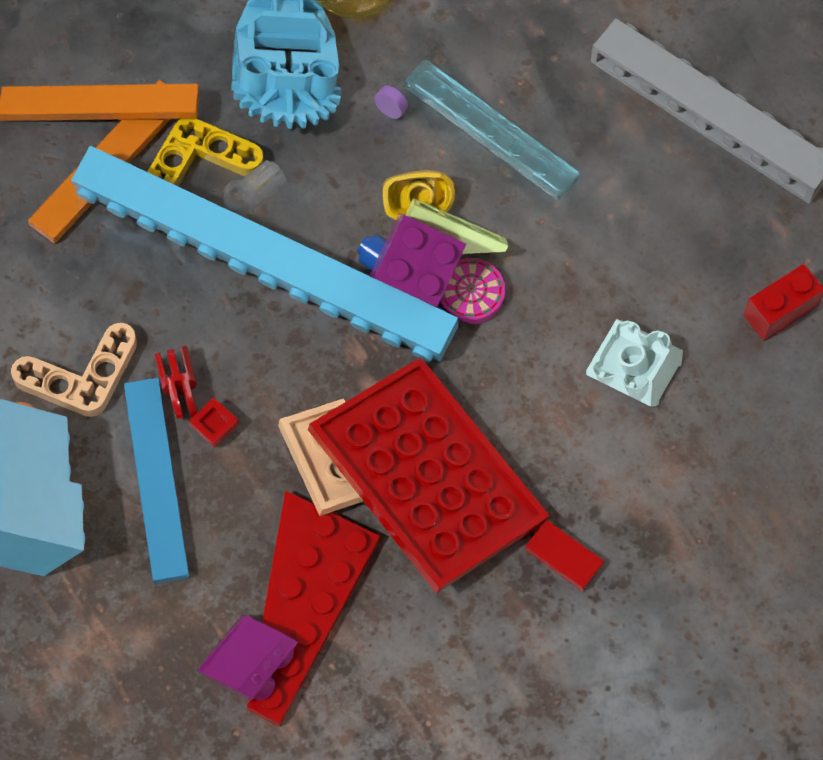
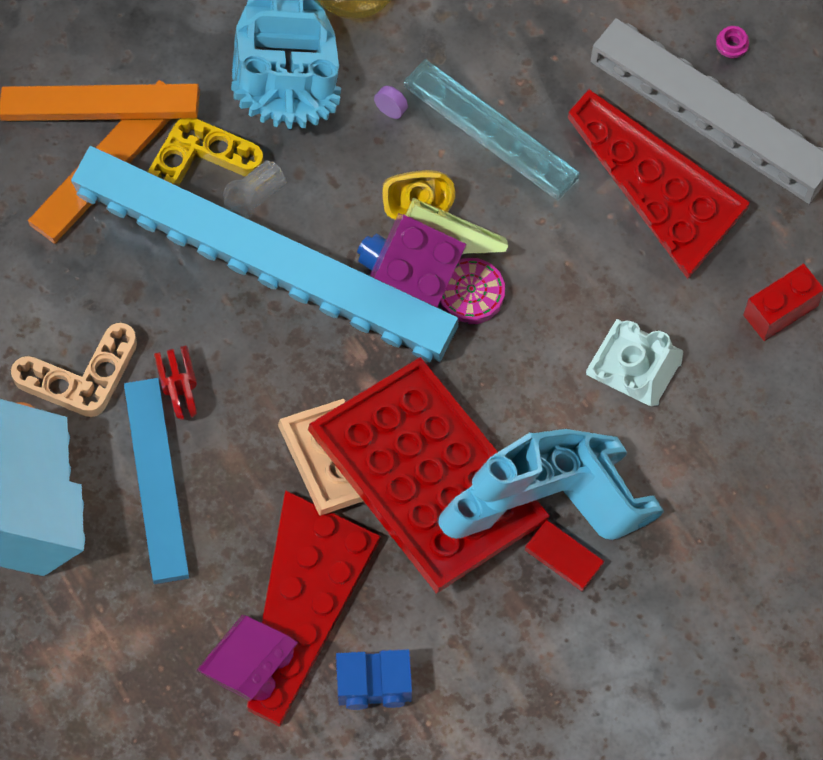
red plate [189,397,239,449] -> none
none -> blue brick [336,649,412,710]
none -> medium azure piece [438,429,664,540]
none -> red wing [568,89,750,279]
none -> dark pink plate [716,26,749,58]

